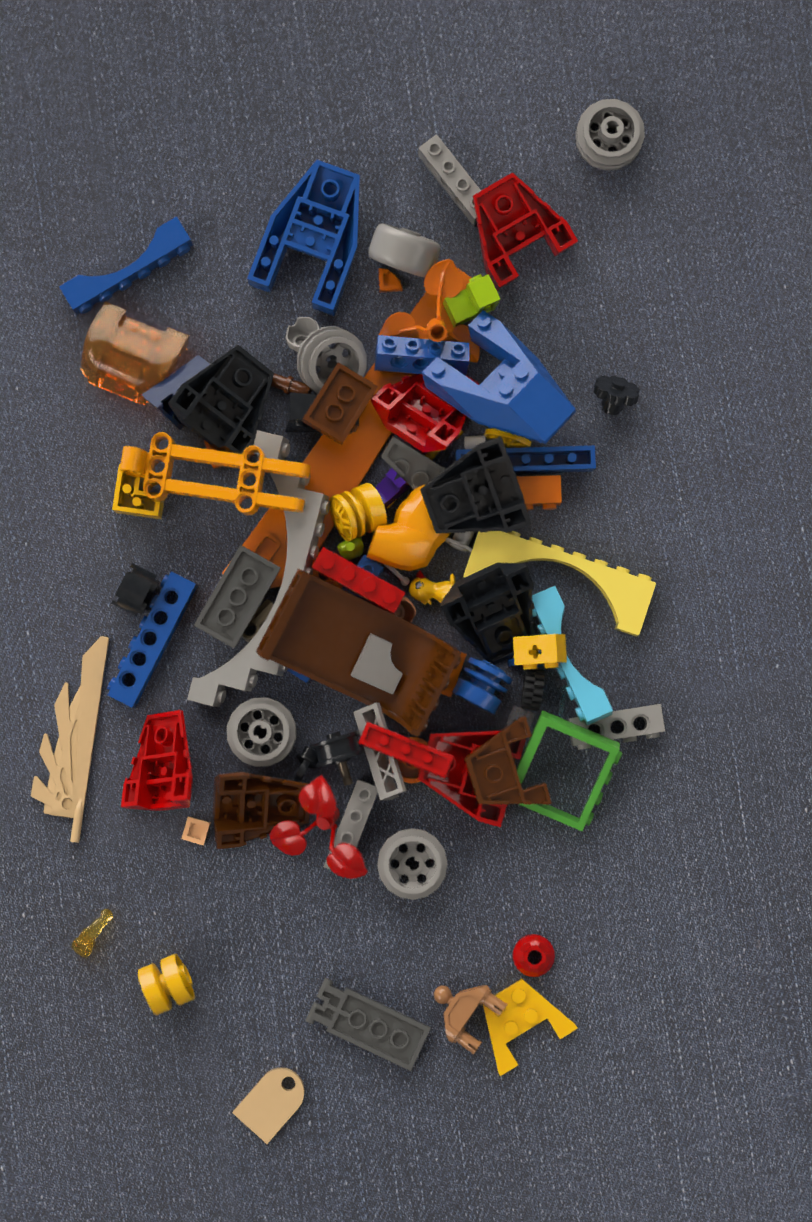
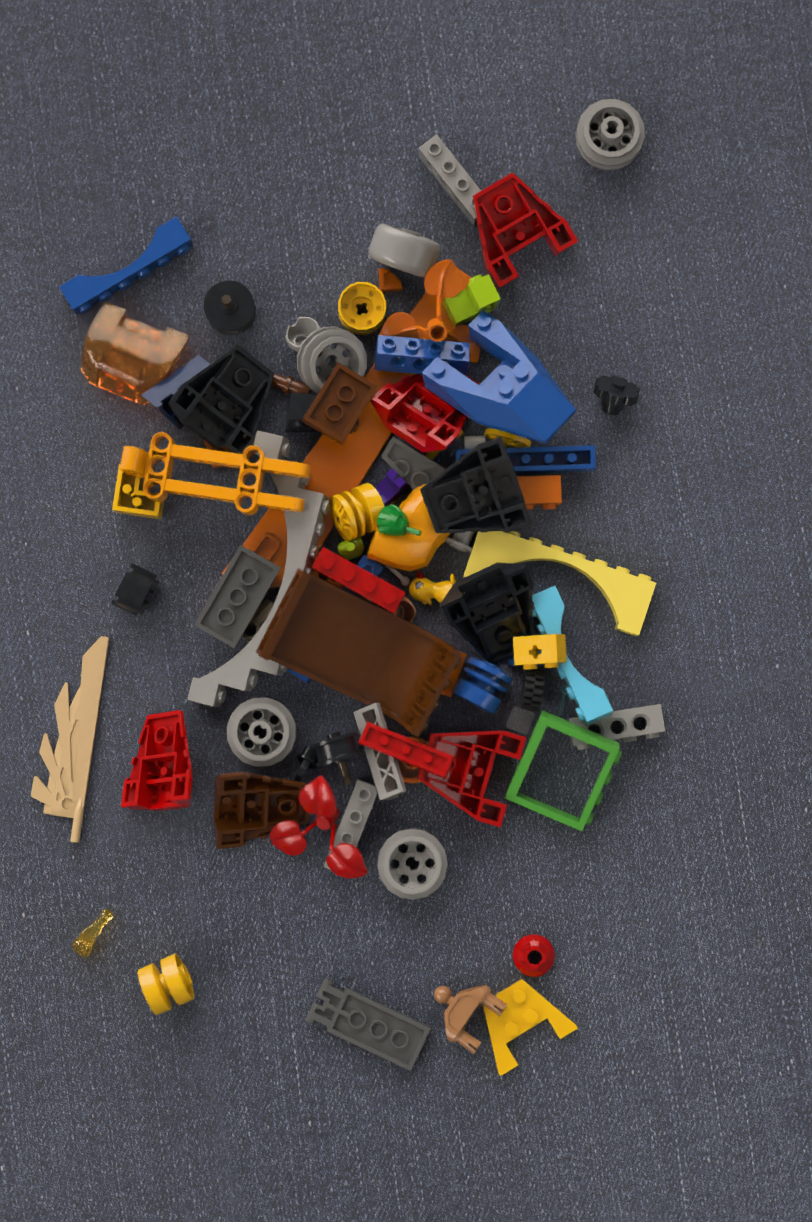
blue brick [107,571,198,708] -> none
light nougat tile [181,816,211,845] -> none
tan tile [232,1068,305,1144] -> none
blue wedge [247,160,360,316] -> none
light grey tile [351,633,403,694] -> none
reddish brown wing [464,716,552,805] -> none
none -> black wheel [204,280,256,335]
none -> yellow wheel [338,282,386,335]
none -> green piece [377,504,421,536]

